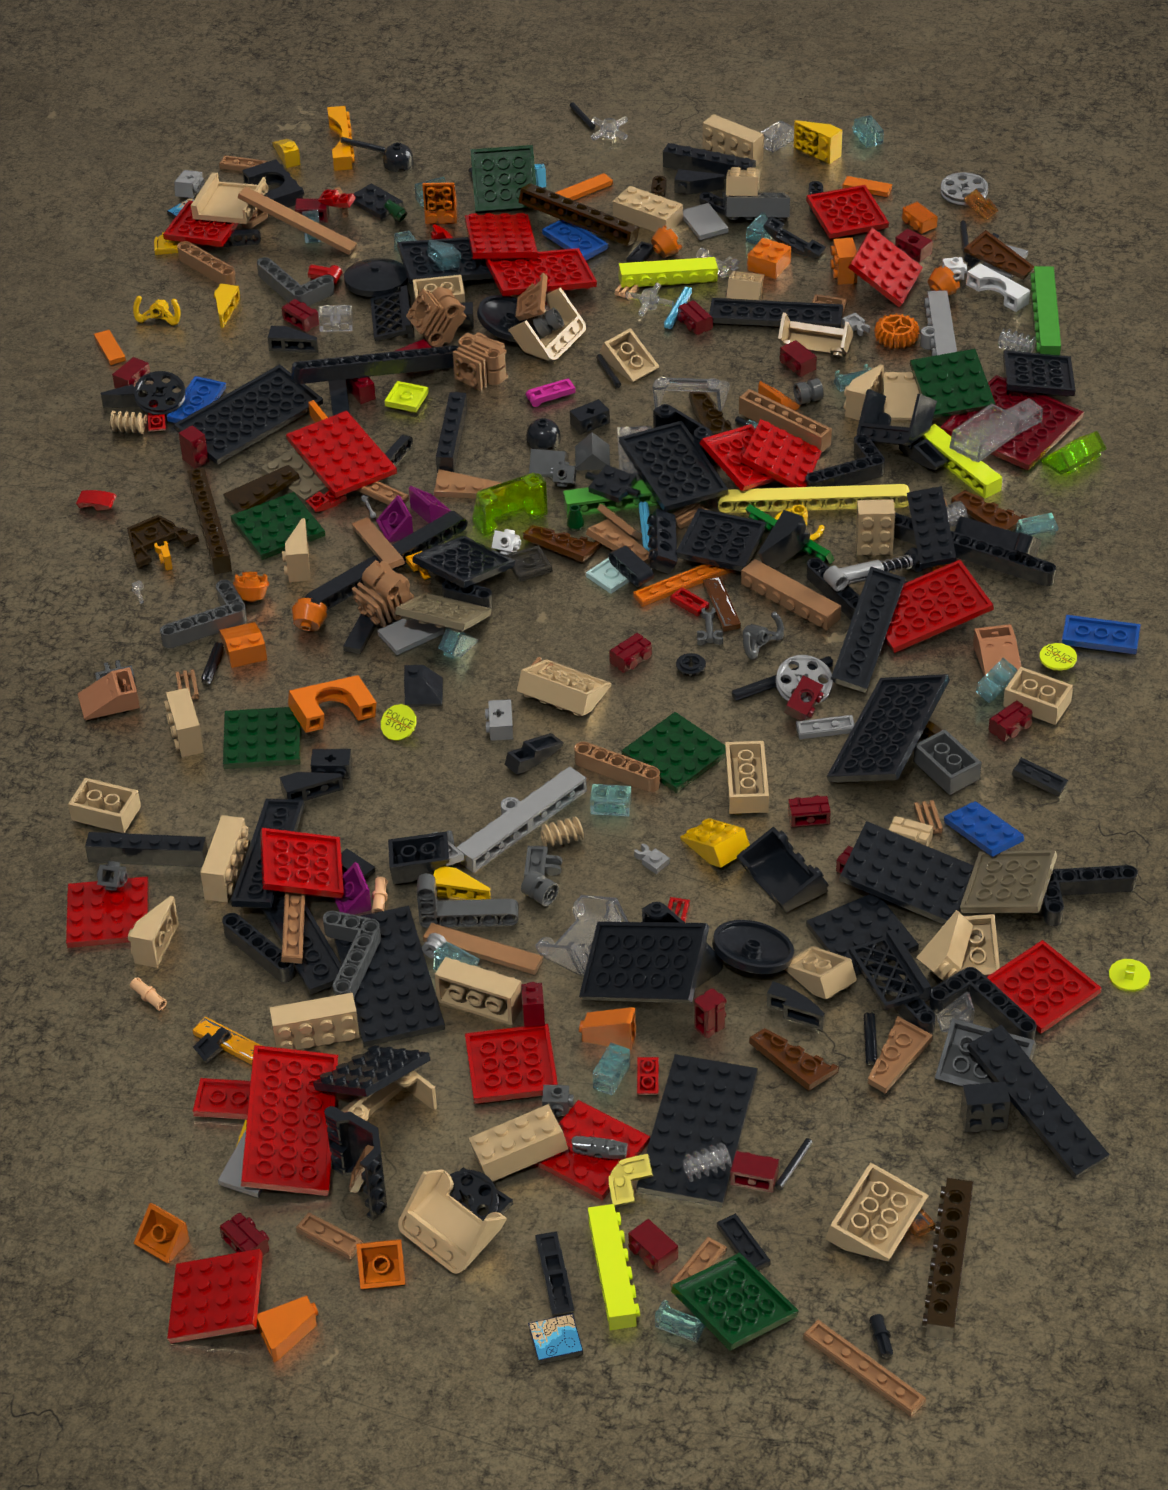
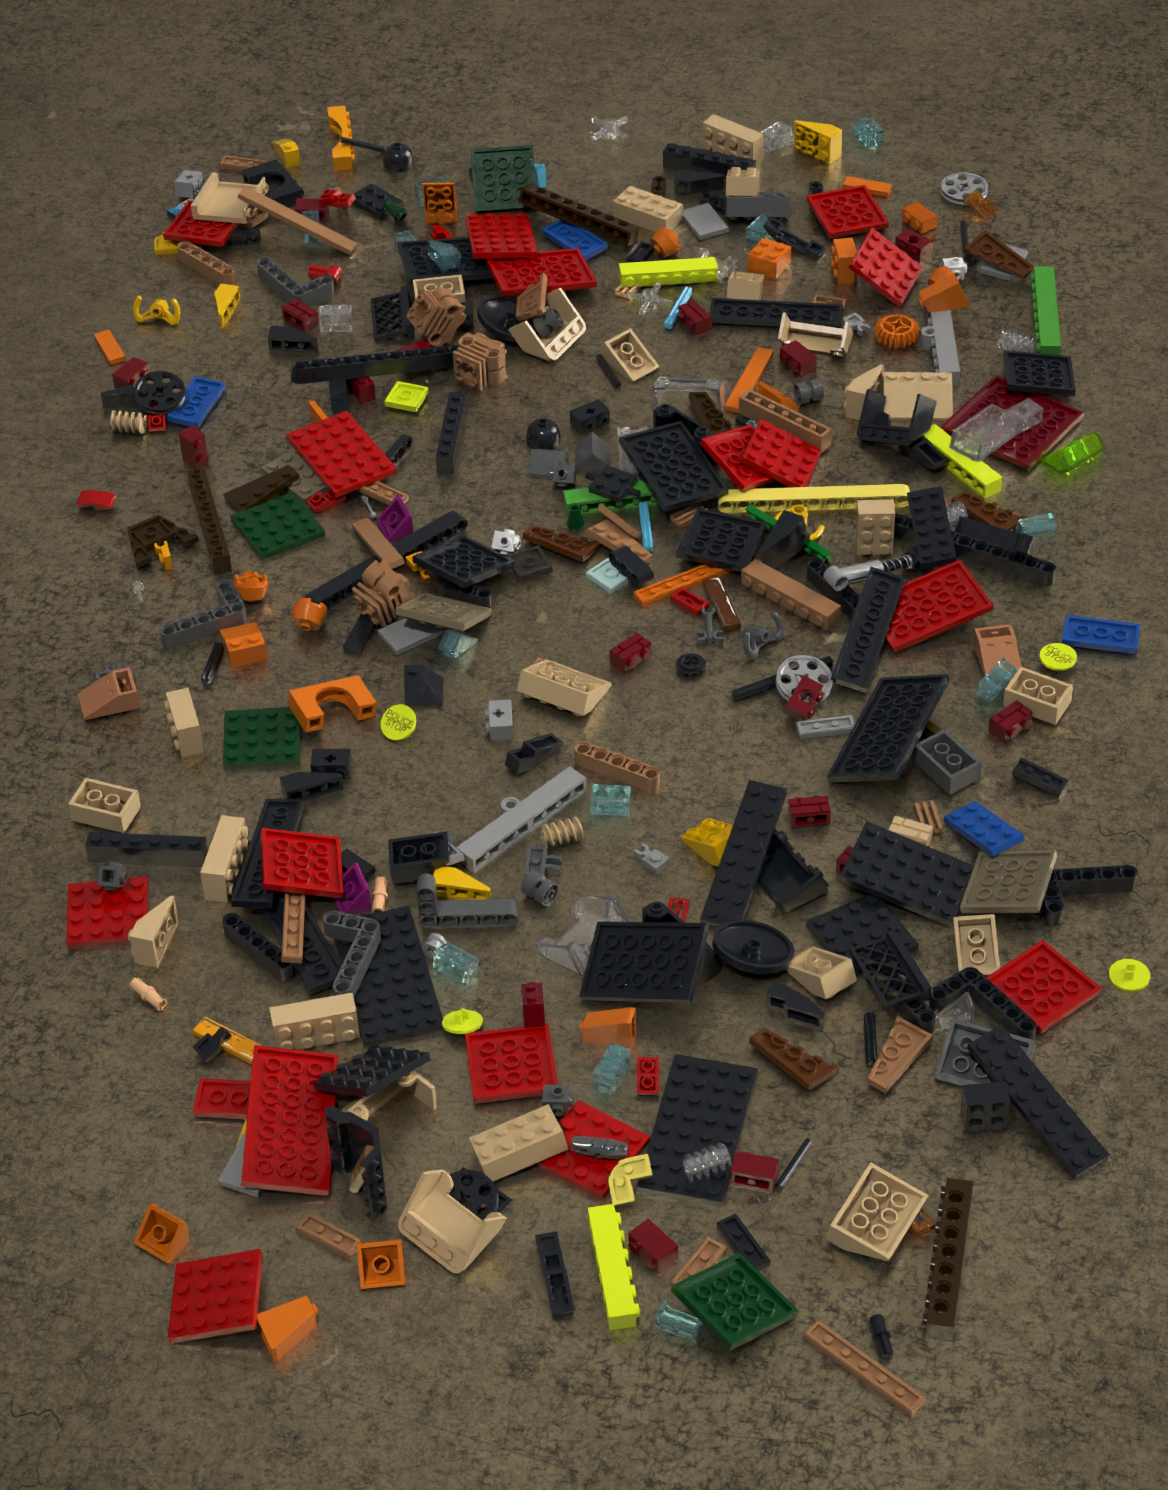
black plate [174,364,323,465] -> none
medium nougat tile [176,669,199,700] -> none
dark red brick [219,1212,269,1256] -> none
tan slope [282,518,311,582] -> none
black dish [344,258,409,297] -> none
magenta slope [409,485,451,523] -> none
medium nougat tile [423,923,543,975] -> none
medium nougat wing [434,469,506,500] -> none
tan brick [435,957,523,1026] -> none
clear neon green windscreen [472,473,548,536] -> none
dark pink plate [525,378,576,407] -> none
tile [528,1313,583,1365] -> none
orange tile [555,173,613,200] -> none
black bar [569,102,596,130] -> none
dark green plate [622,712,725,793] -> none
black brick [647,508,677,574] -> none
dark red brick [694,988,727,1039] -> none
tan brick [725,741,769,814] -> none
black beam [805,434,885,487] -> none
clear light blue hinge [834,364,871,392] -> none
dark green plate [910,349,995,419] -> none
tan slope [916,910,973,981] -> none
white arch [966,263,1030,312] -> none
none -> neon yellow piece [442,1008,483,1034]
none -> black plate [700,780,788,927]
none -> orange tile [724,347,774,414]
none -> orange slope [918,273,970,313]

